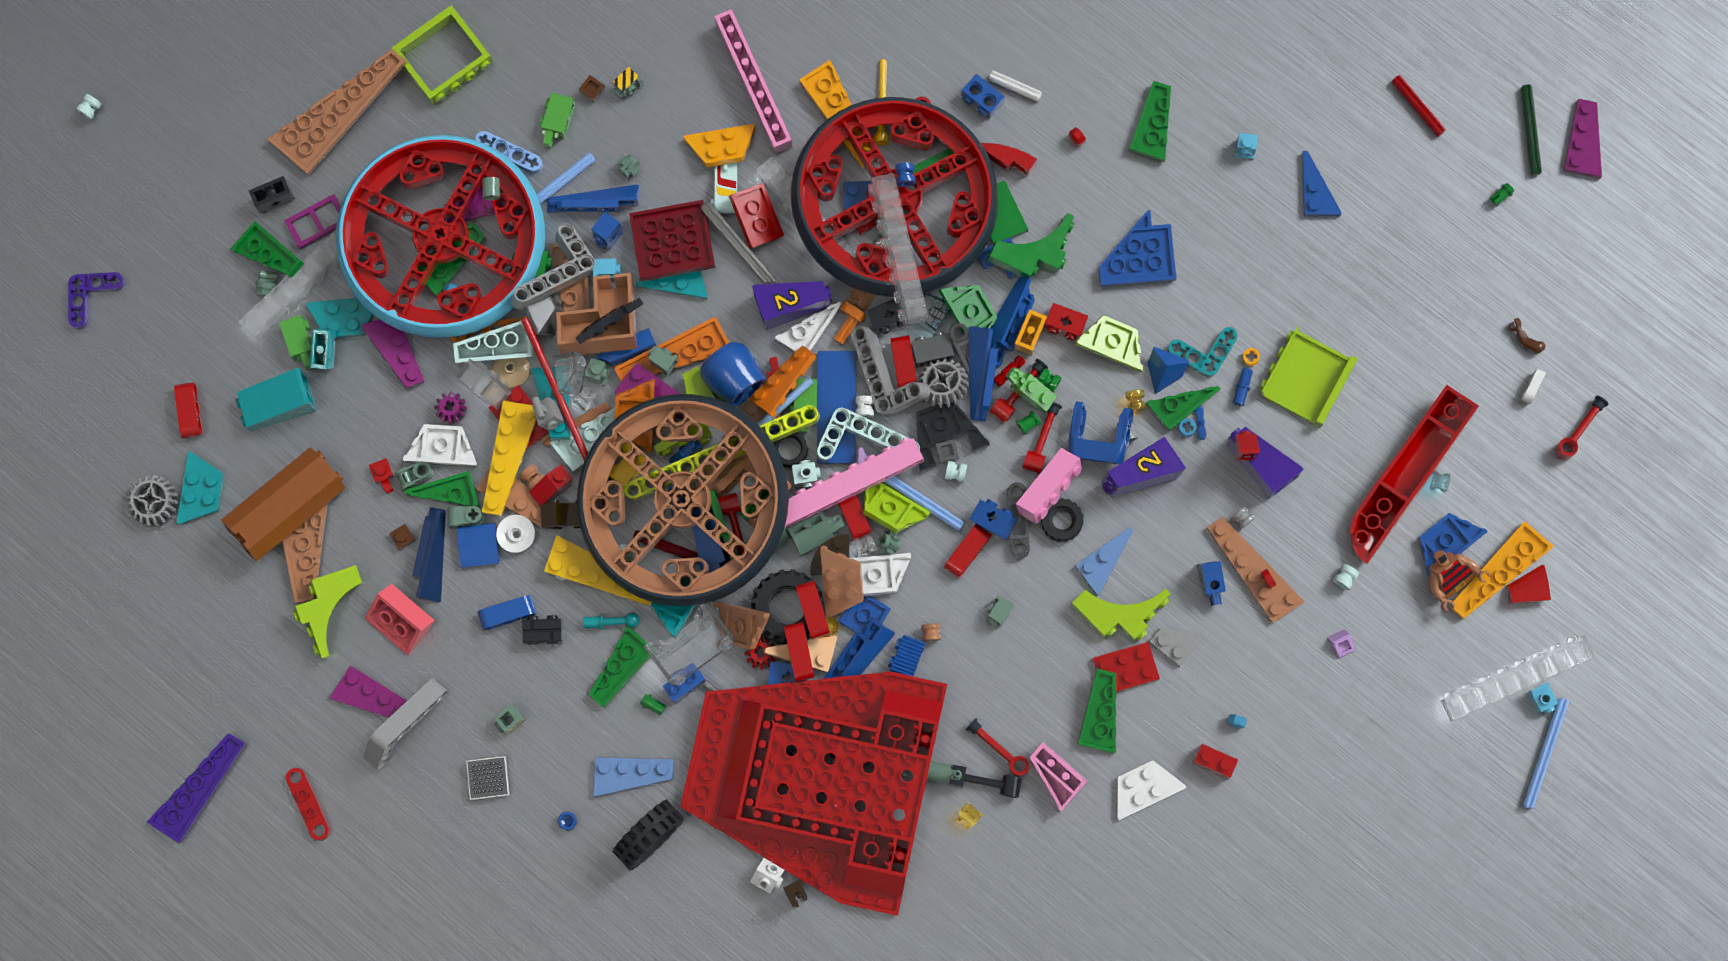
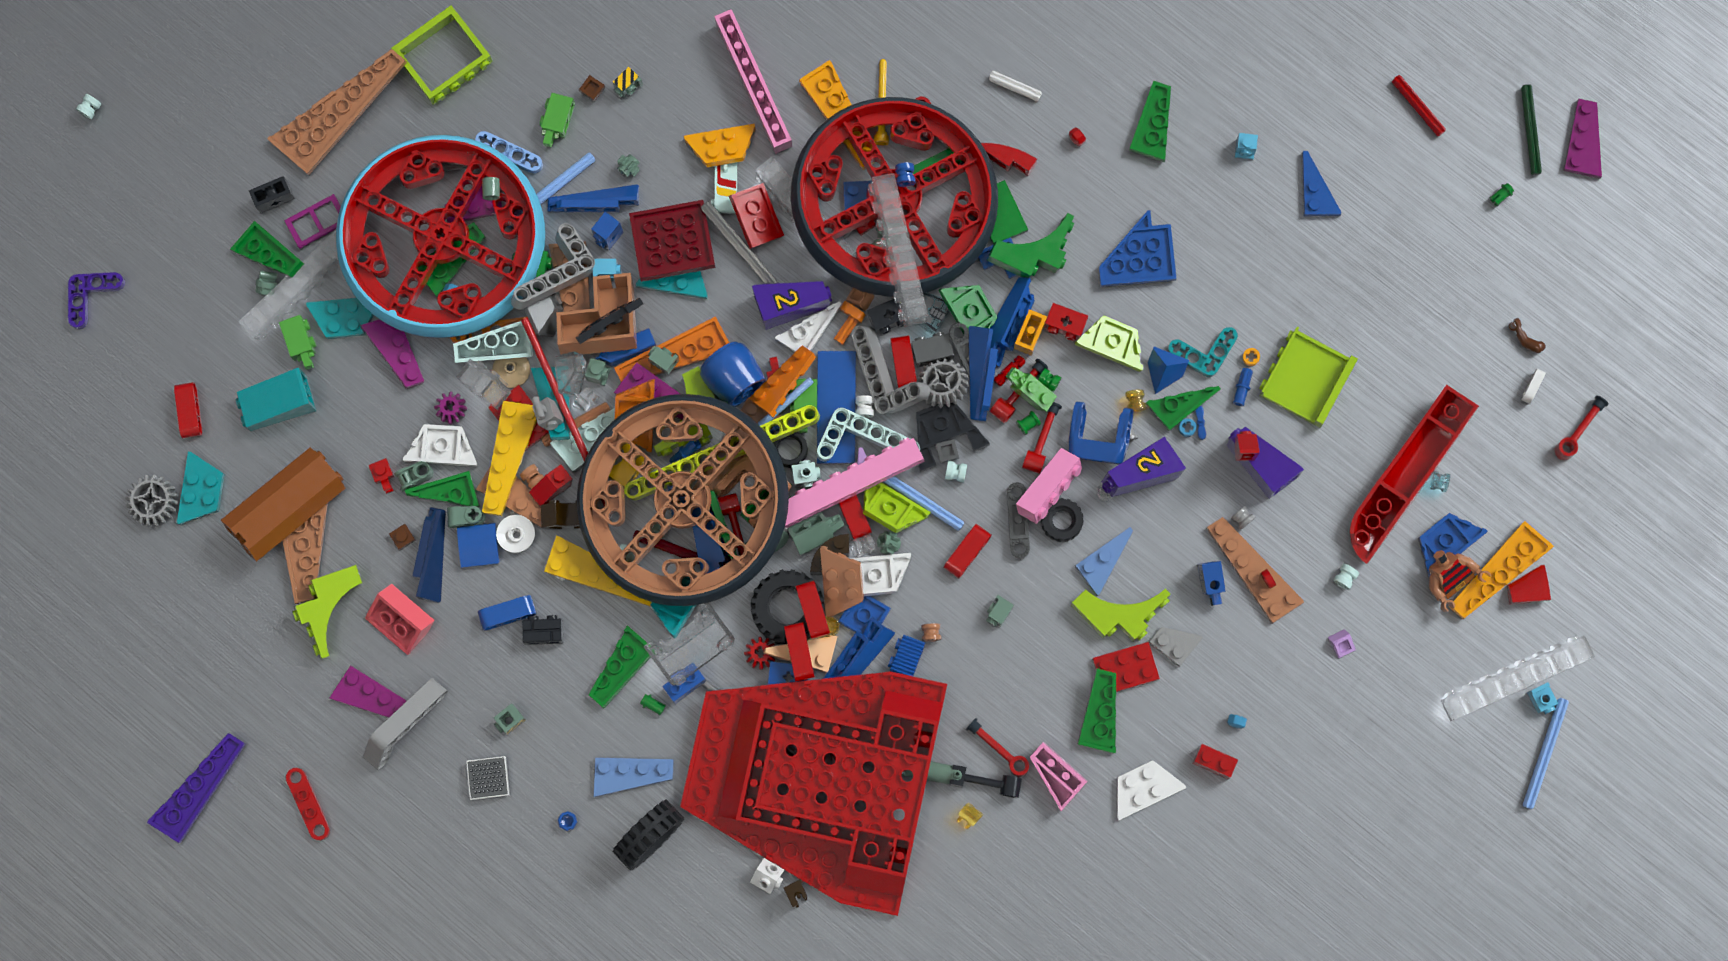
teal brick [310,328,336,369] -> none
teal pin [583,612,640,630] -> none
nougat wing [713,601,770,649] -> none
blue brick [961,74,1005,119] -> none
blue brick [969,499,1018,540] -> none

